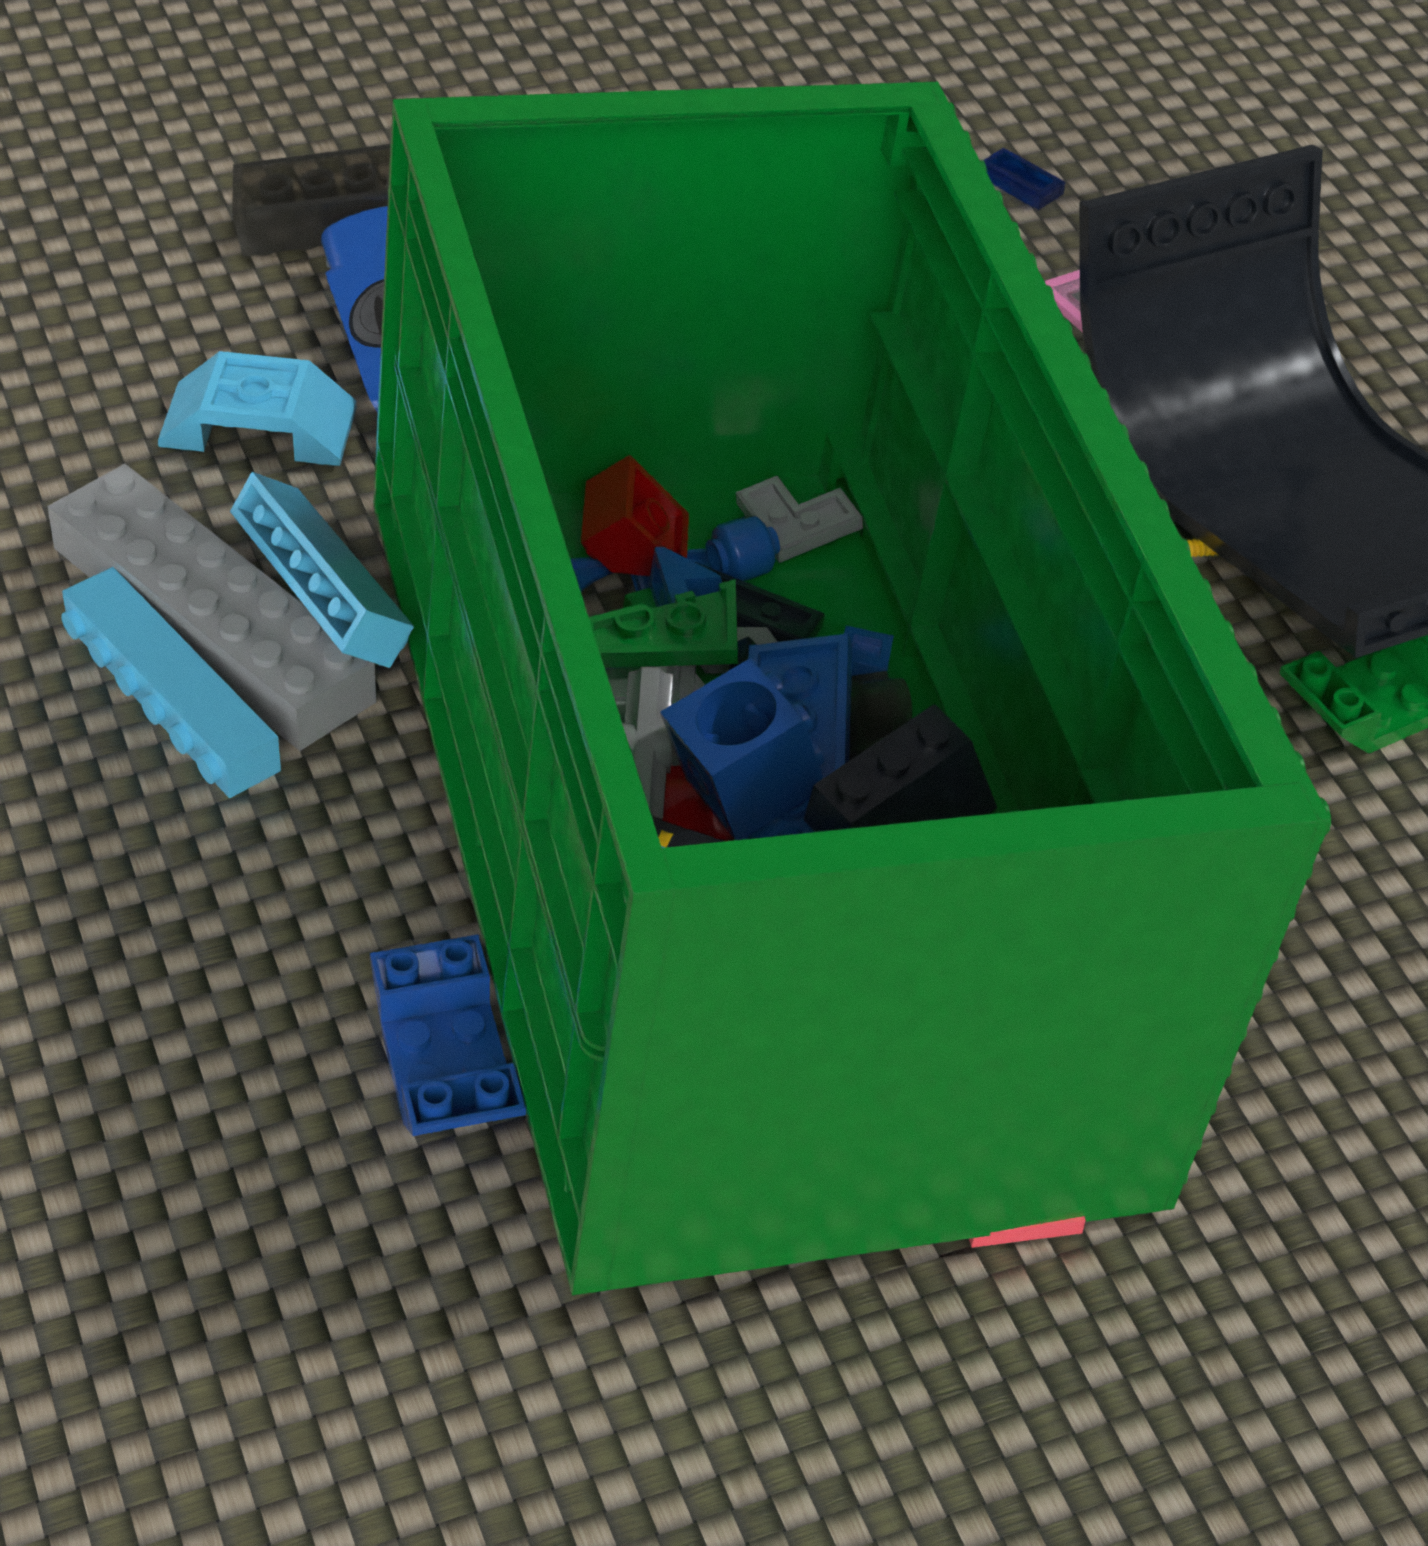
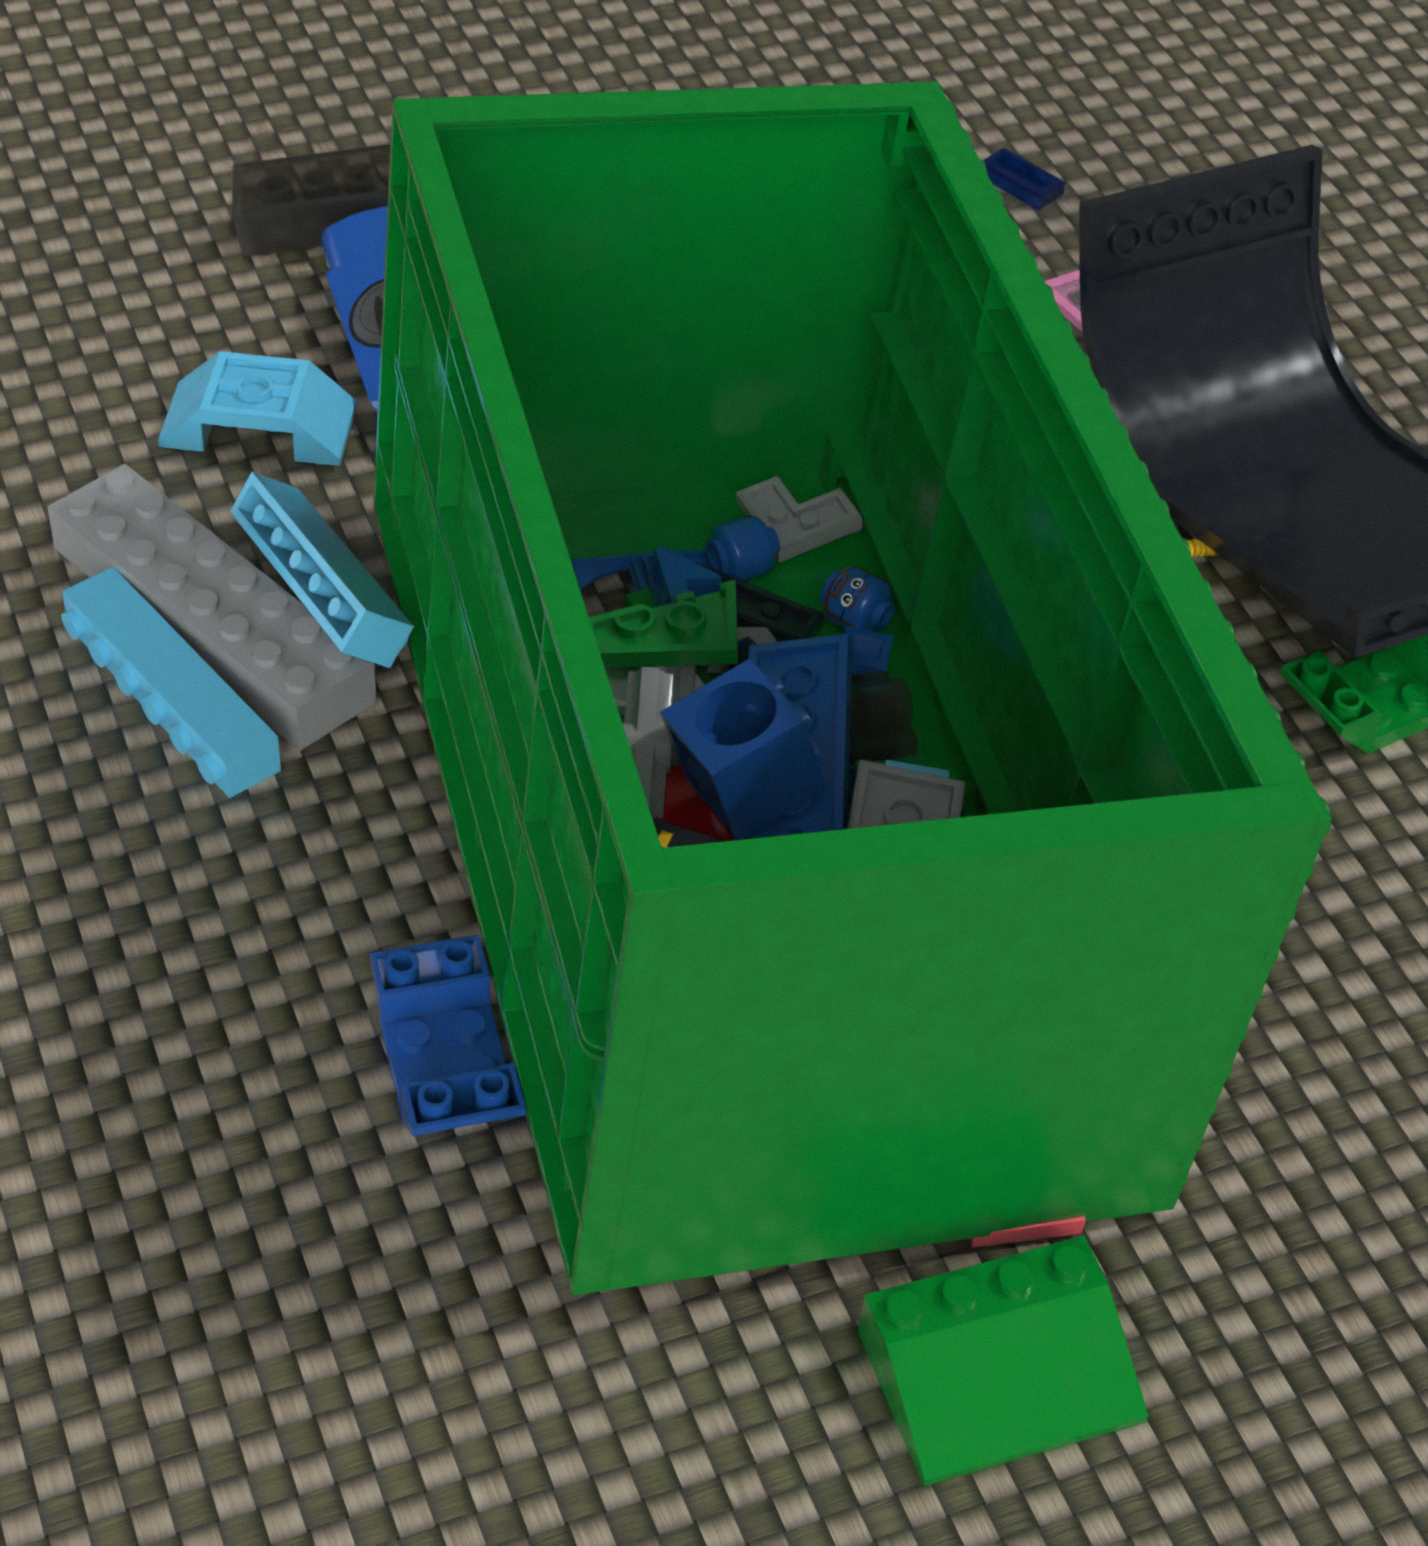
red slope [581,455,689,576] -> none
black slope [803,704,997,832] -> none
none -> blue head [820,565,895,631]
none -> green slope [858,1236,1149,1487]

